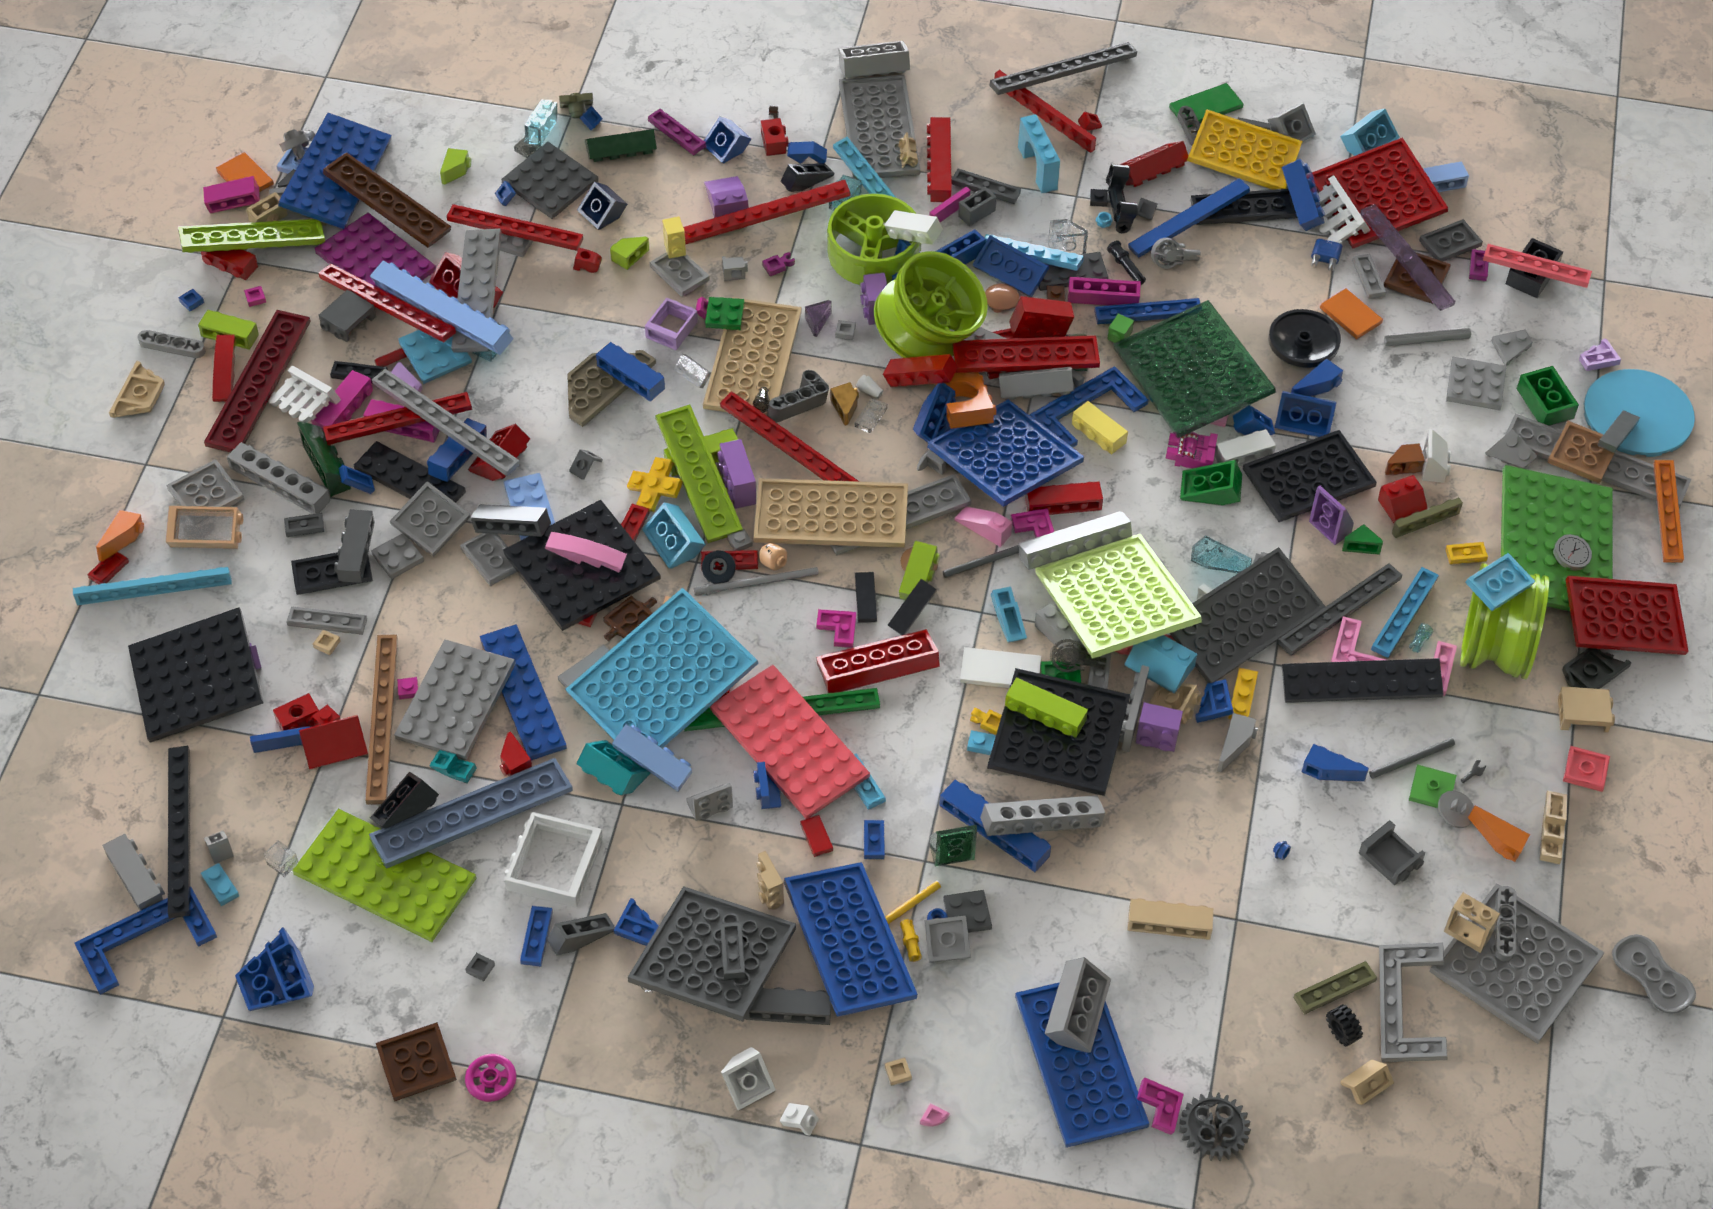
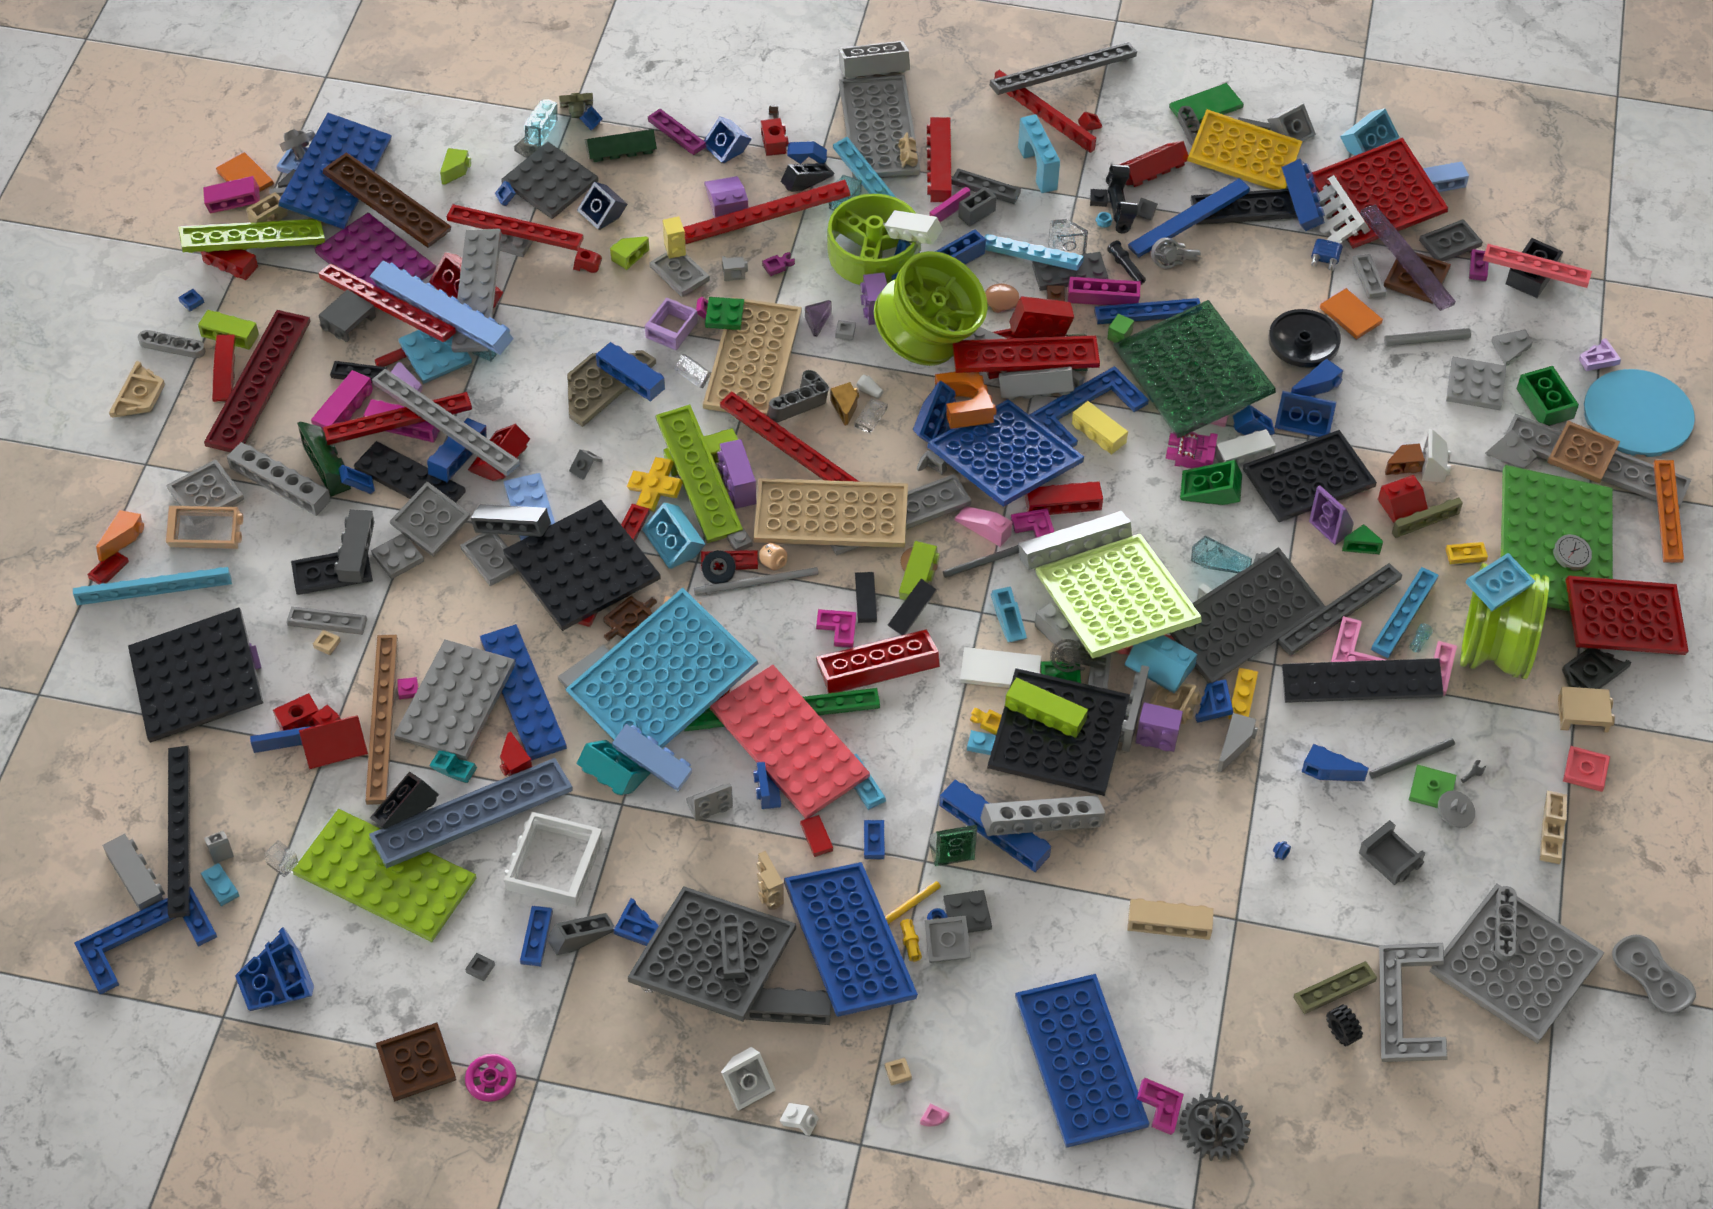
dark pink plate [244,286,266,307] -> none
white fence [269,366,341,423] -> none
dark grey plate [284,513,324,537] -> none
bright pink slope [545,532,627,573] -> none
clear smoke cone [753,387,770,413] -> none
red brick [883,354,958,387] -> none
blue plate [972,235,1049,297] -> none
light grey slope [1045,957,1111,1053] -> none
tan panel [1340,1060,1394,1105] -> none
tan window [1444,892,1500,953] -> none
orange slope [1468,805,1530,862] -> none
dark grey tile [1598,410,1640,453] -> none

